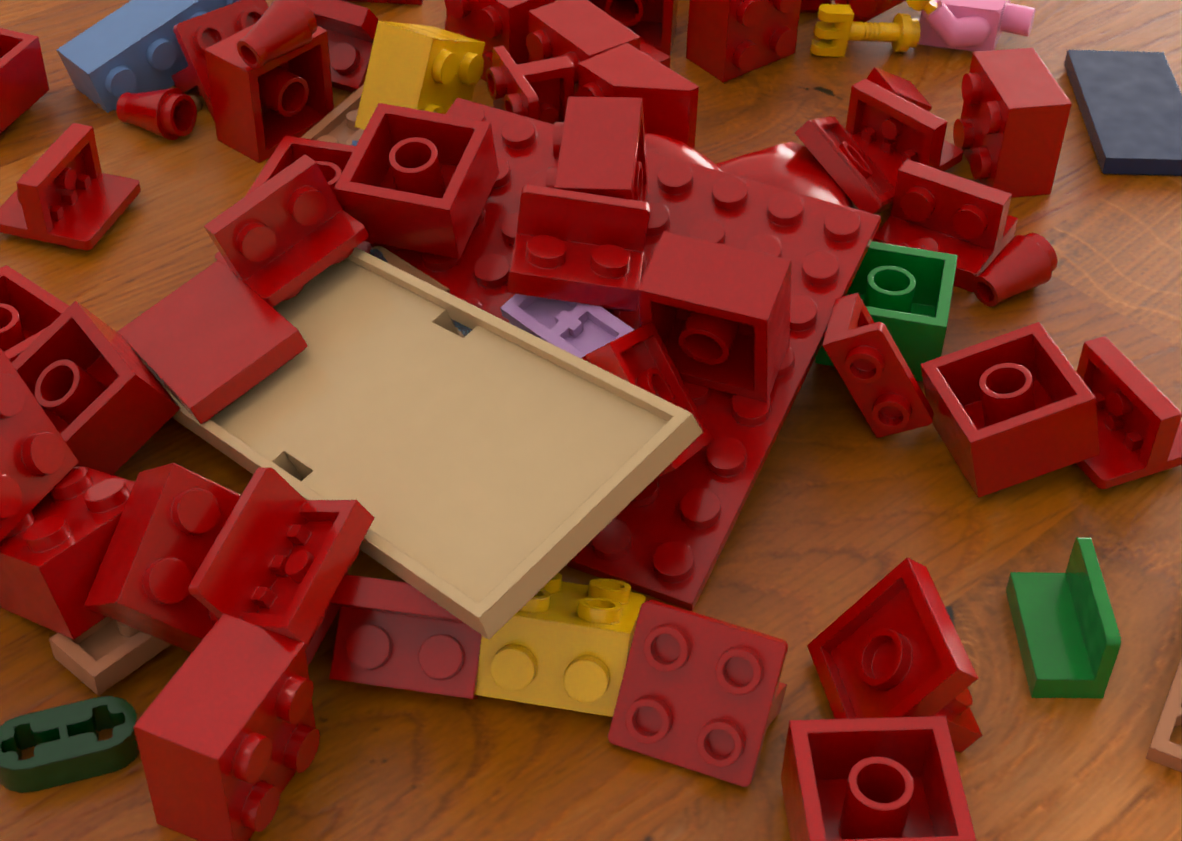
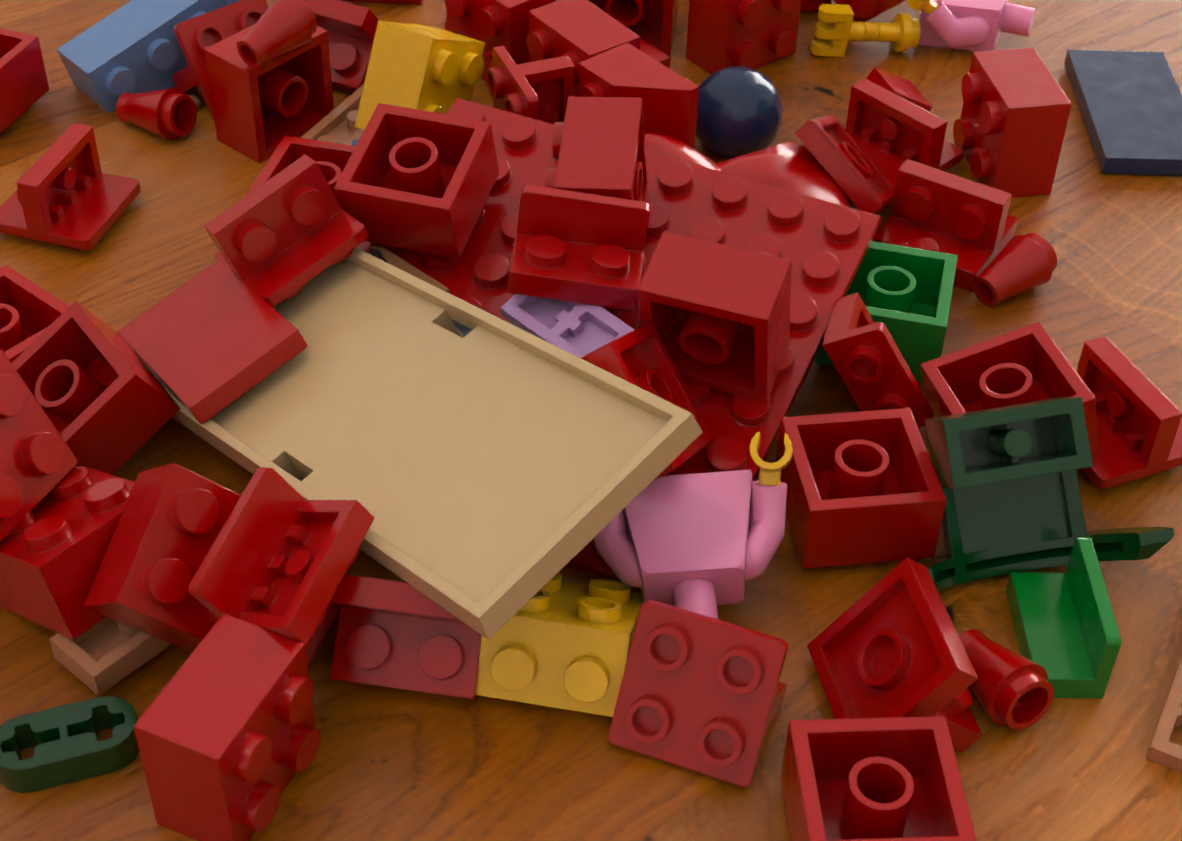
none -> bright pink torso [594,431,793,620]
none -> dark blue piece [696,66,783,159]
none -> red brick [775,408,947,569]
none -> dark green piece [918,397,1174,592]
none -> red cone [959,629,1054,730]

